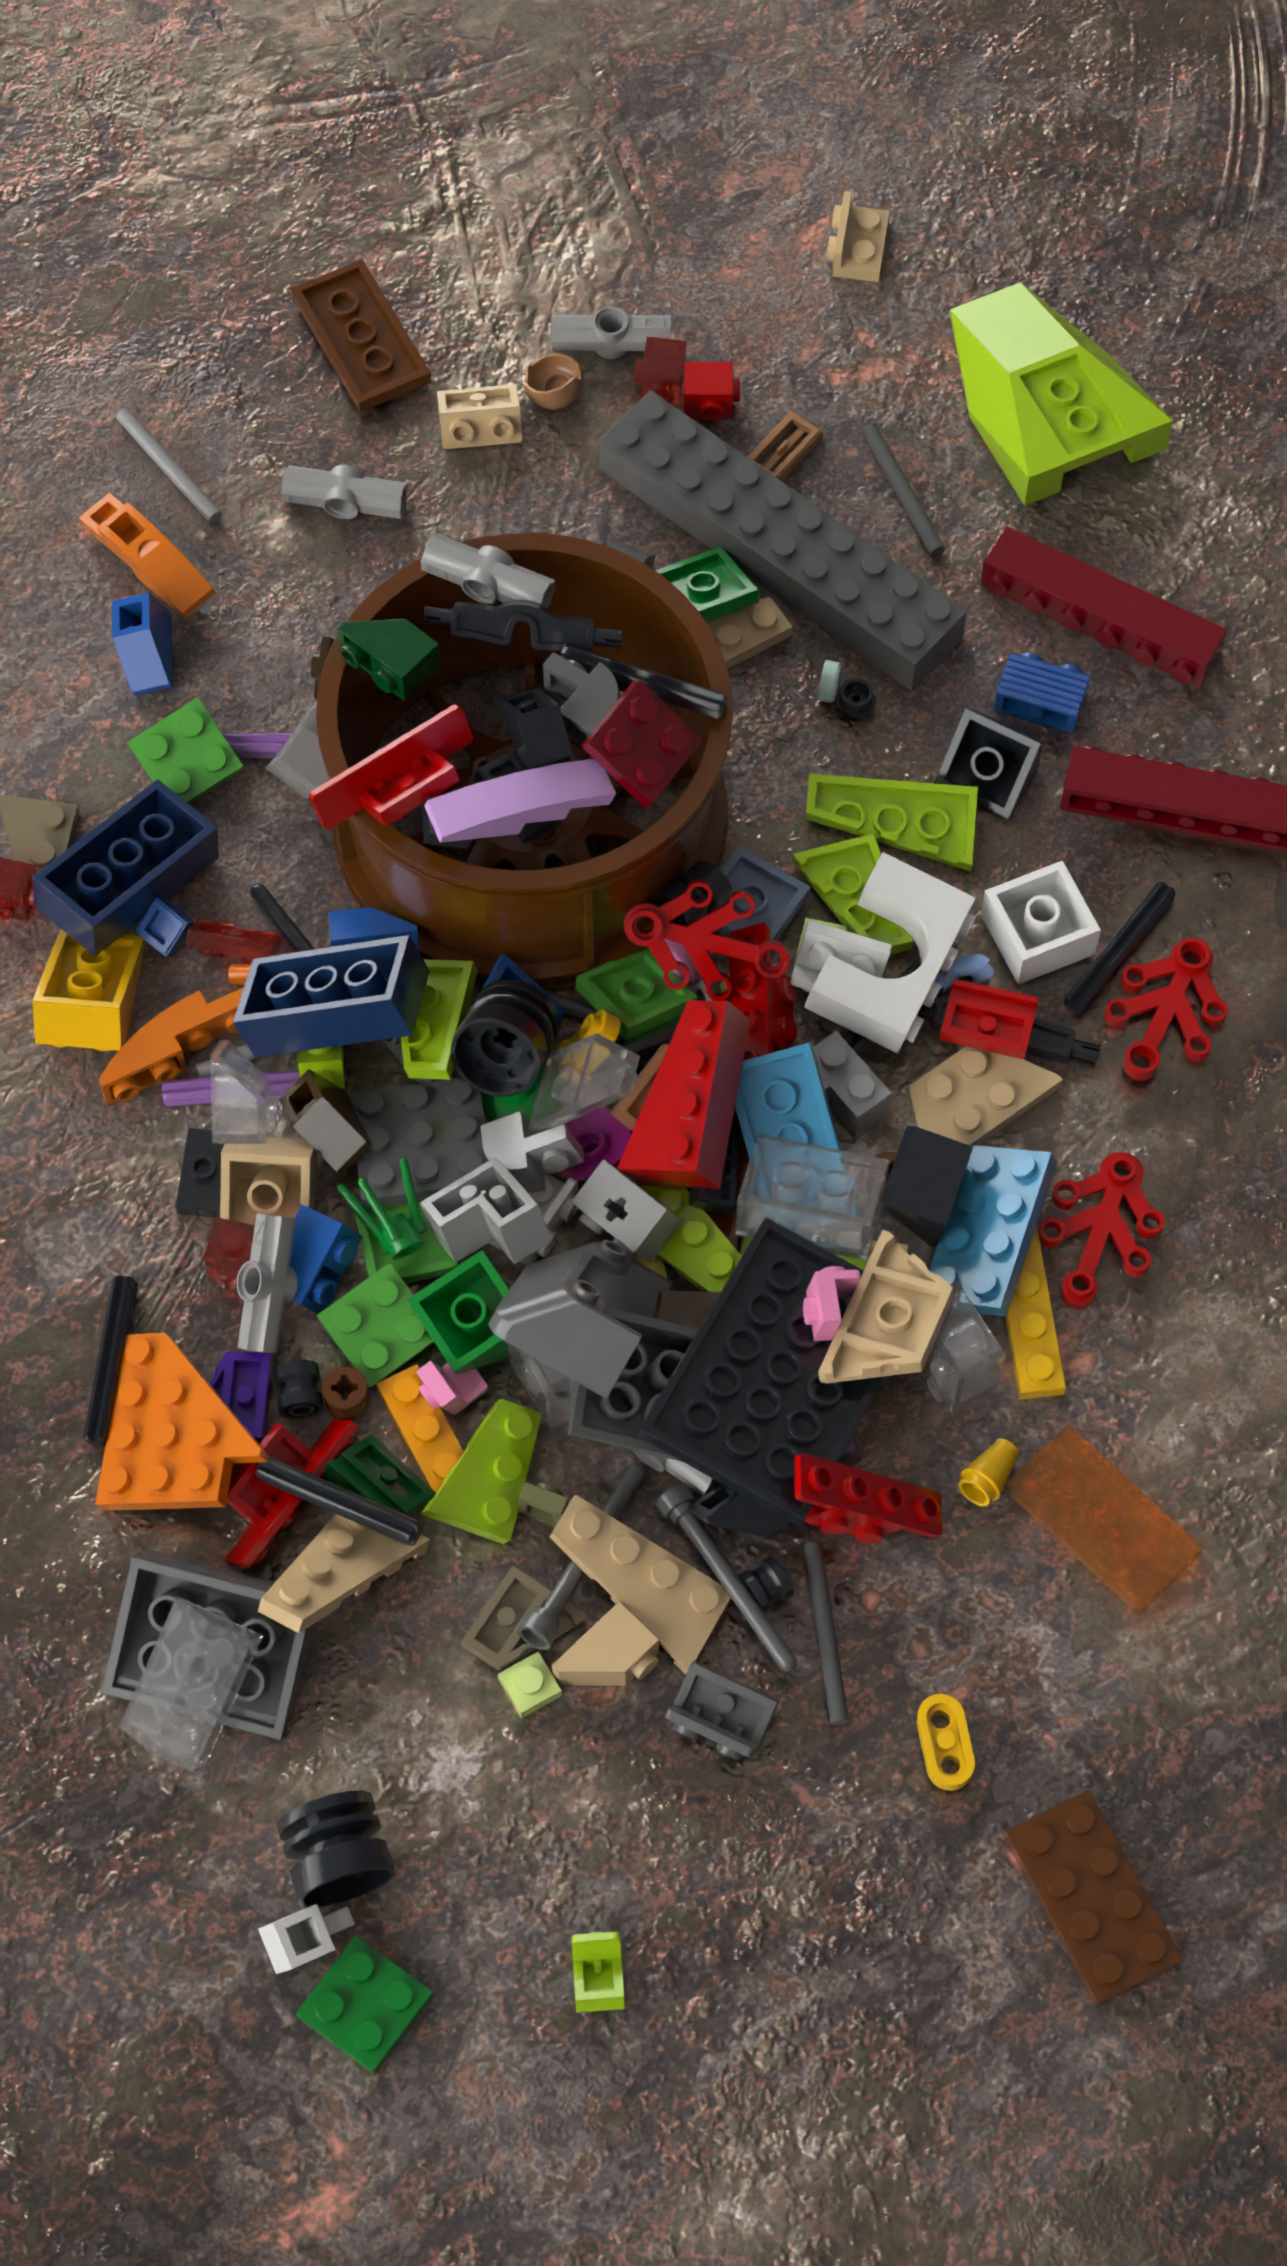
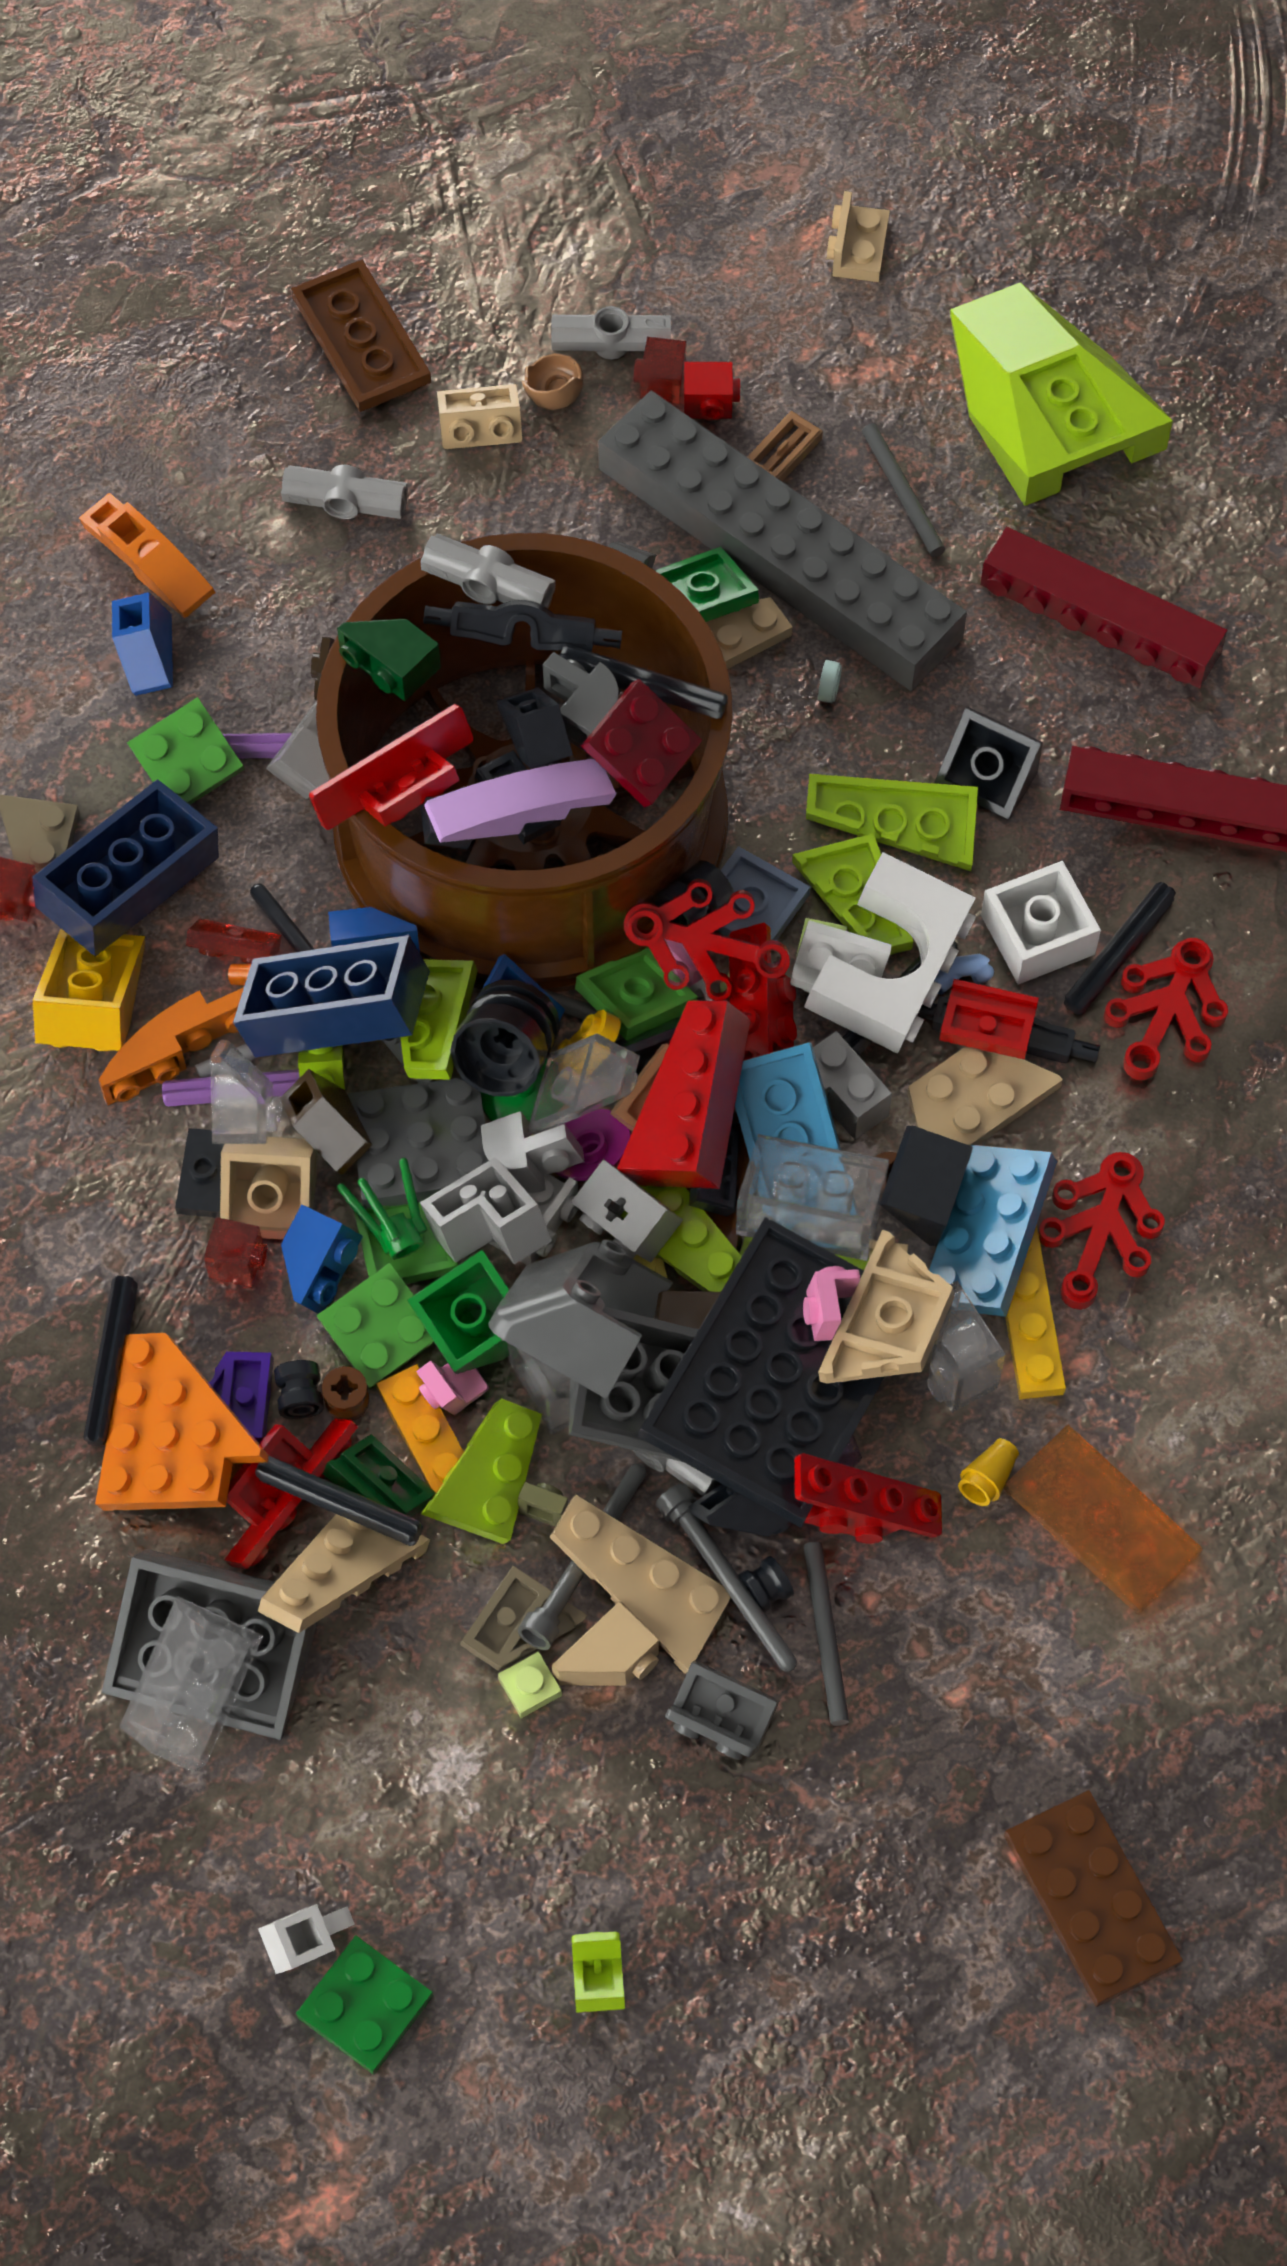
light grey bar [116,408,222,524] -> none
blue tile [135,896,194,957] -> none
light grey piece [237,1213,297,1353] -> none
black wheel [276,1790,396,1907] -> none
black plate [835,678,877,718] -> none
yellow plate [916,1694,975,1791] -> none
blue brick [994,652,1091,734] -> none

